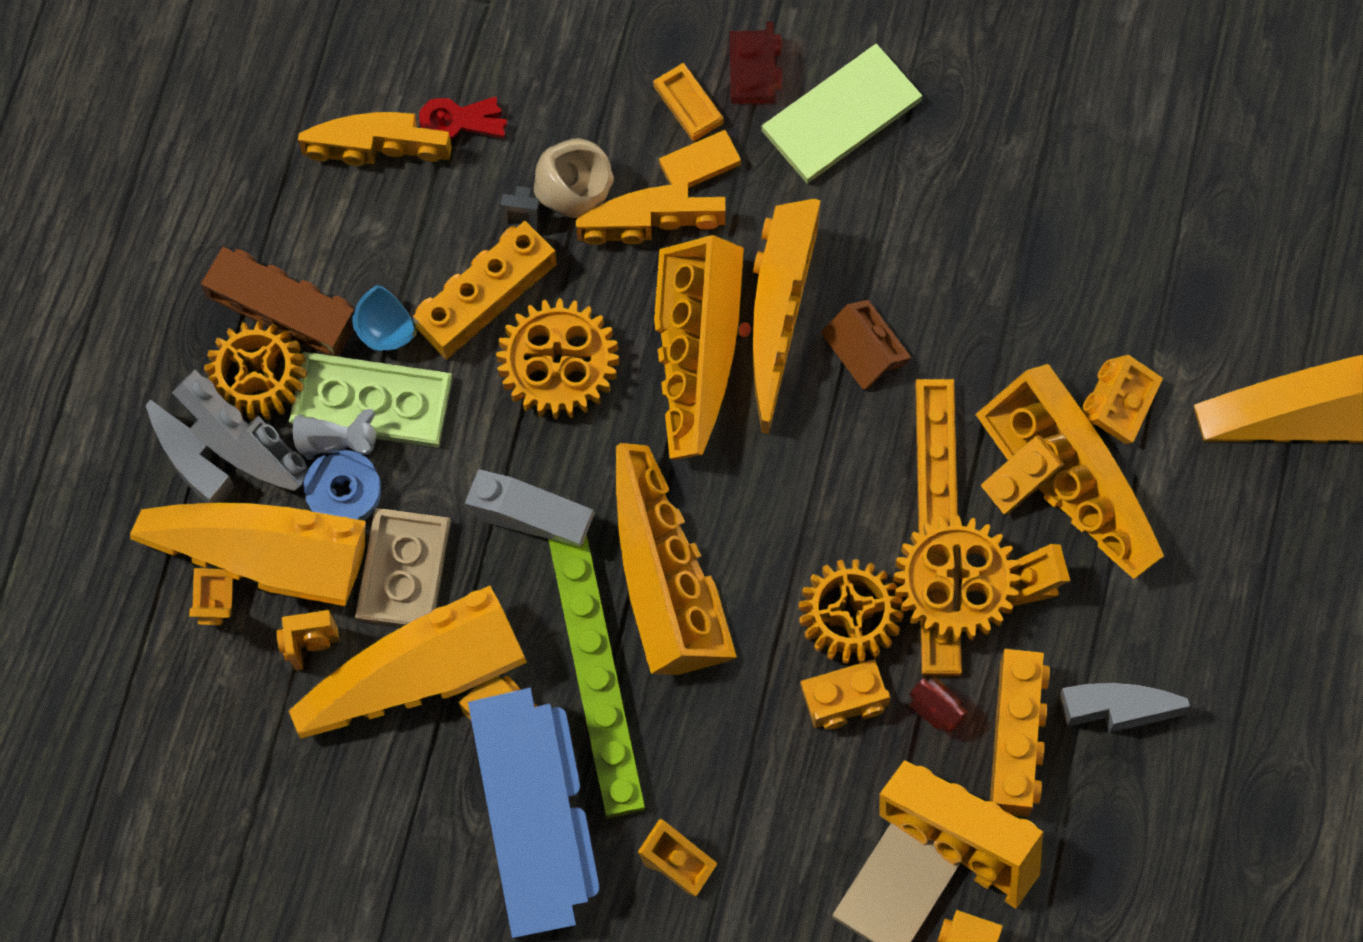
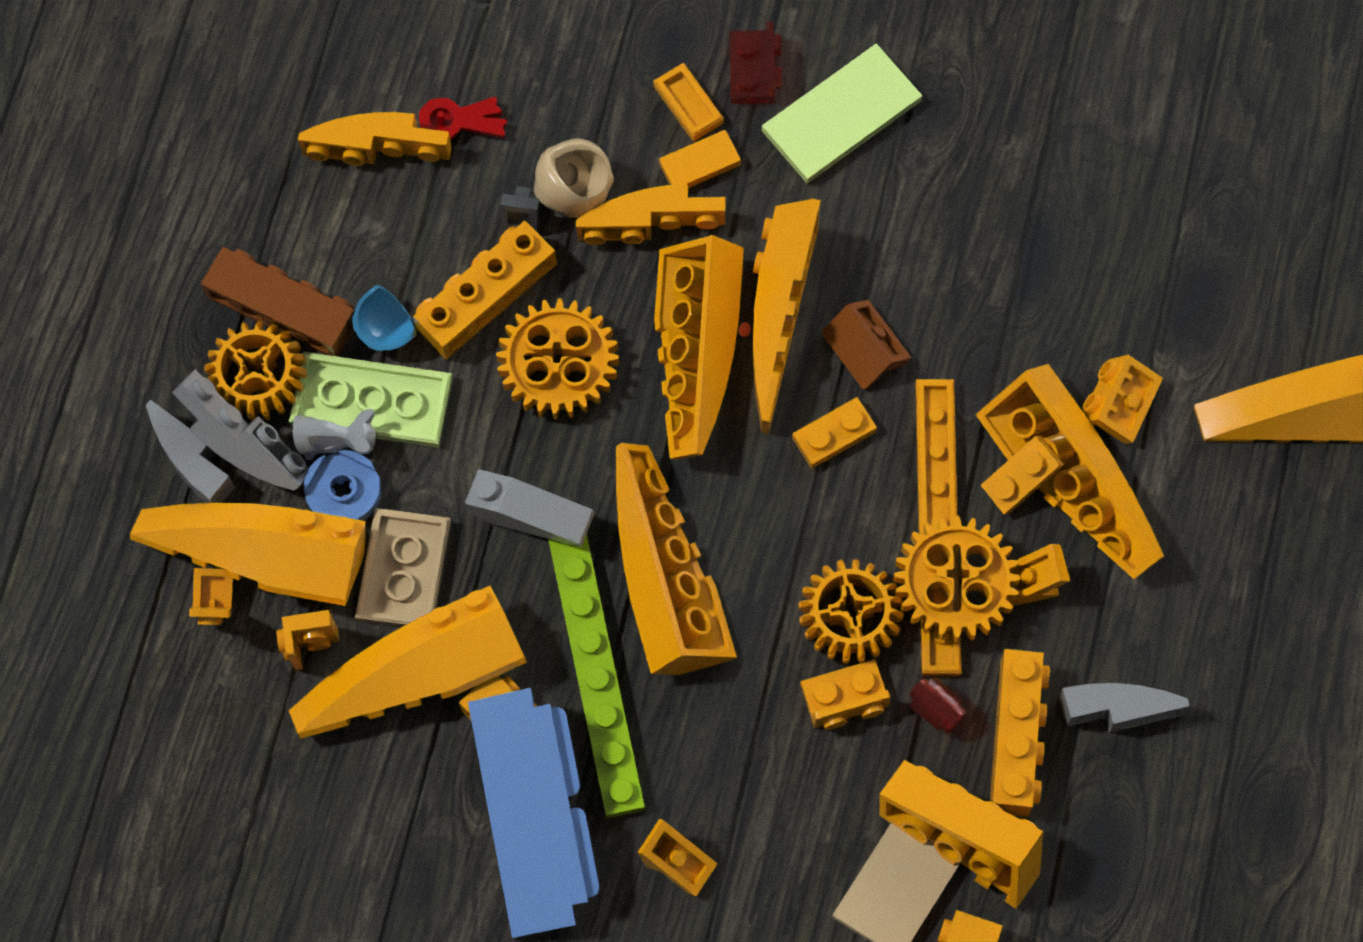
none -> light orange plate [792,397,877,469]

